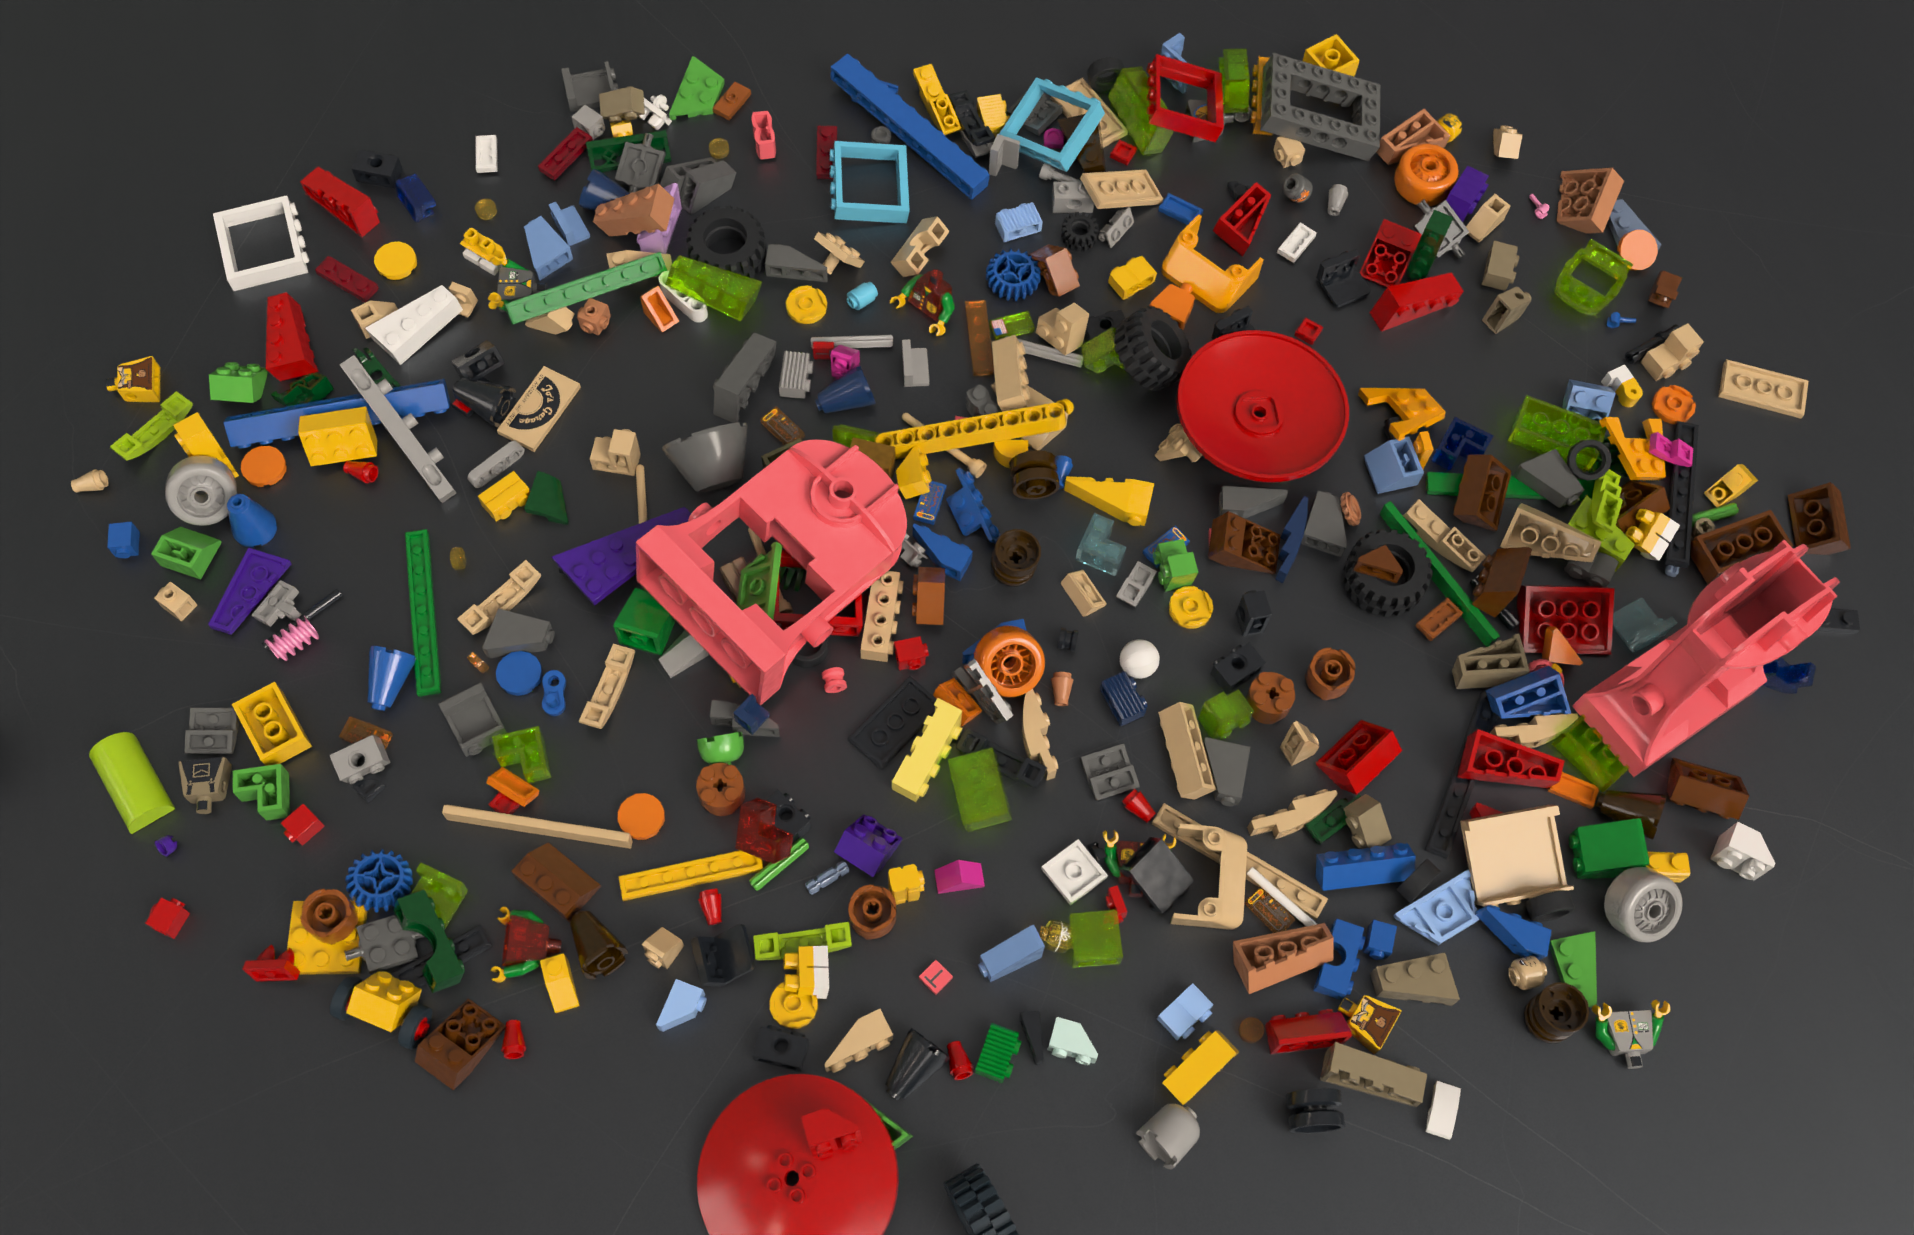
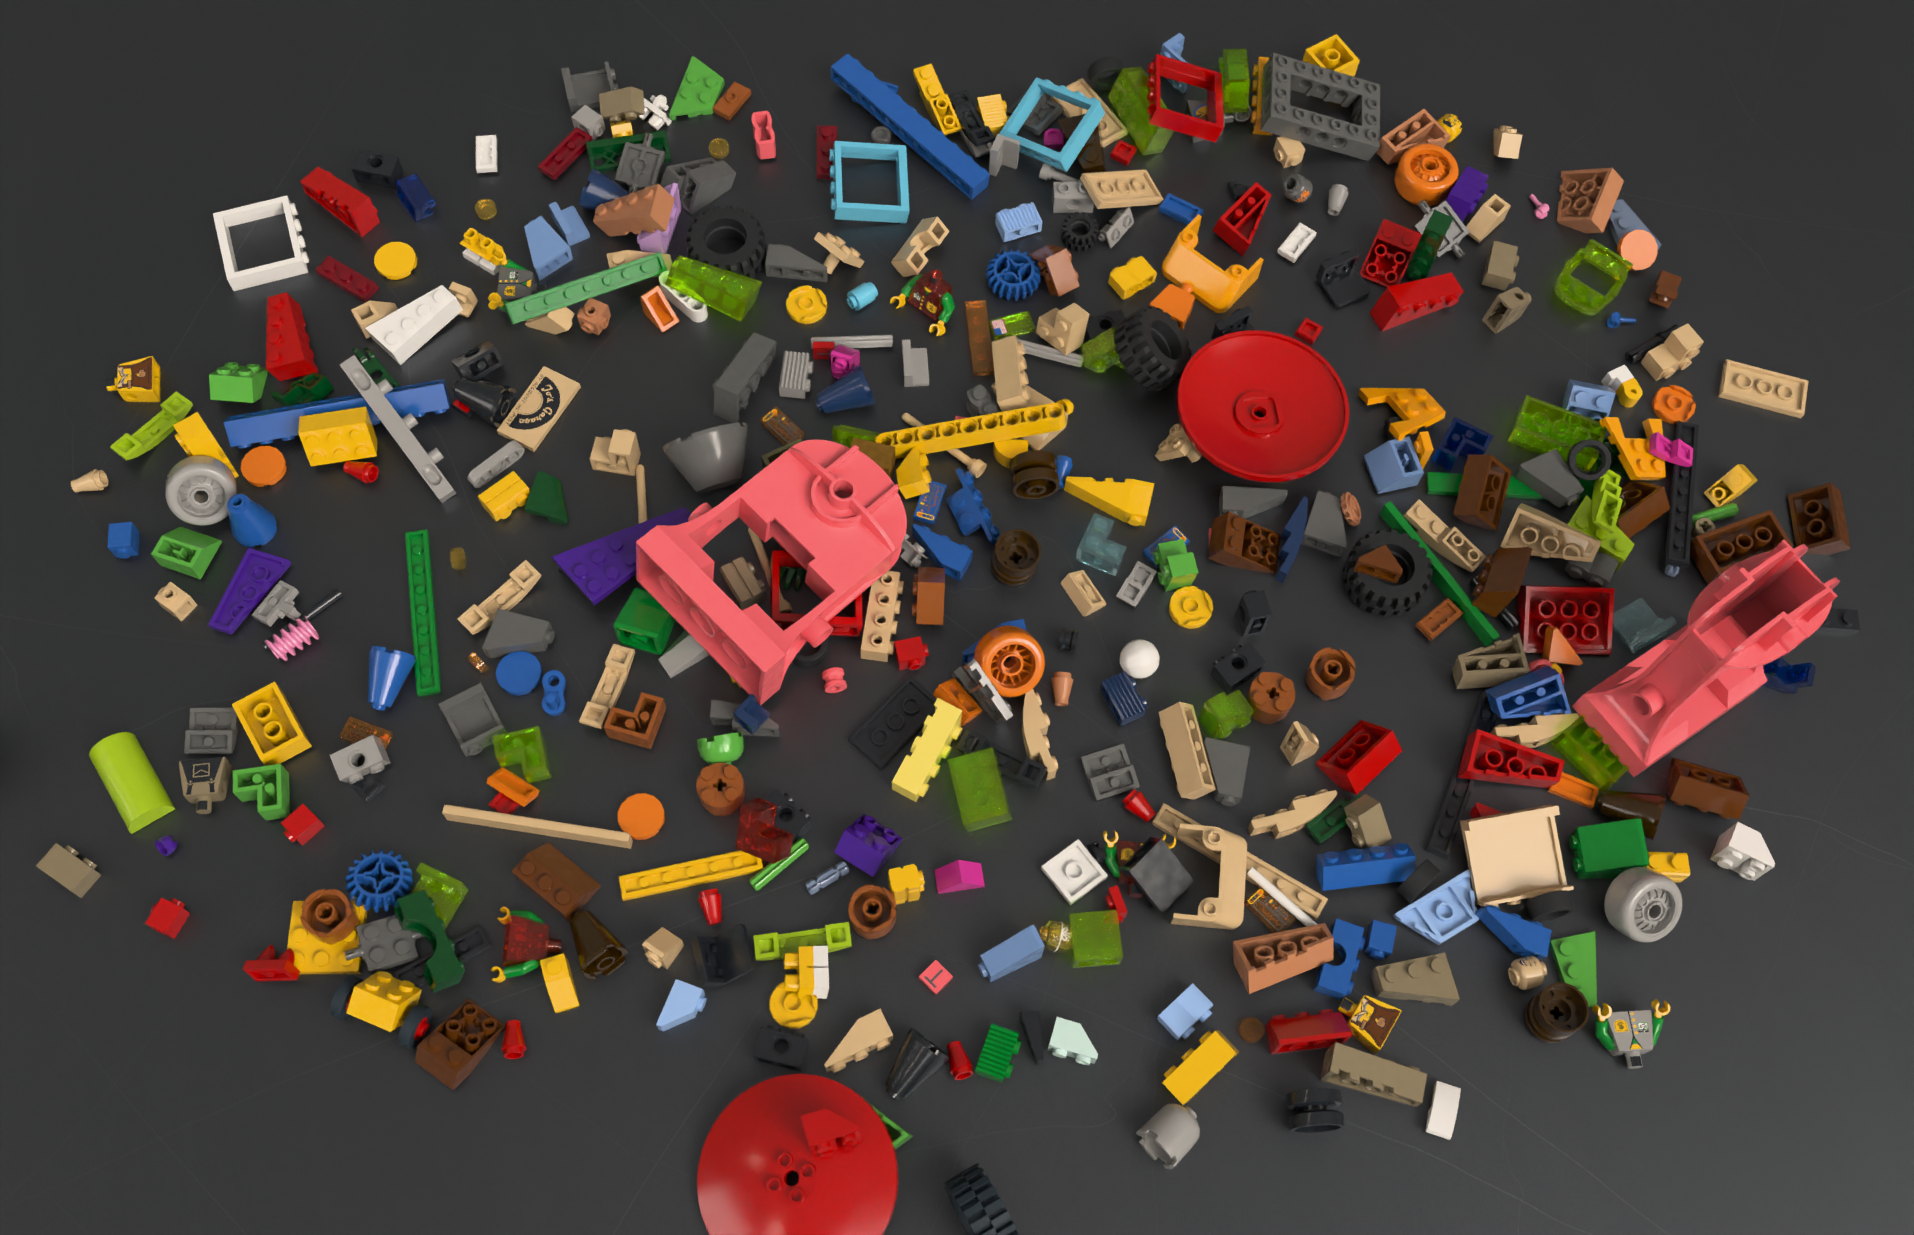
bright green wing [737,542,782,620] -> none
yellow hips [1625,509,1680,561] -> none
none -> dark tan brick [36,843,101,898]
none -> dark orange brick [604,692,666,749]

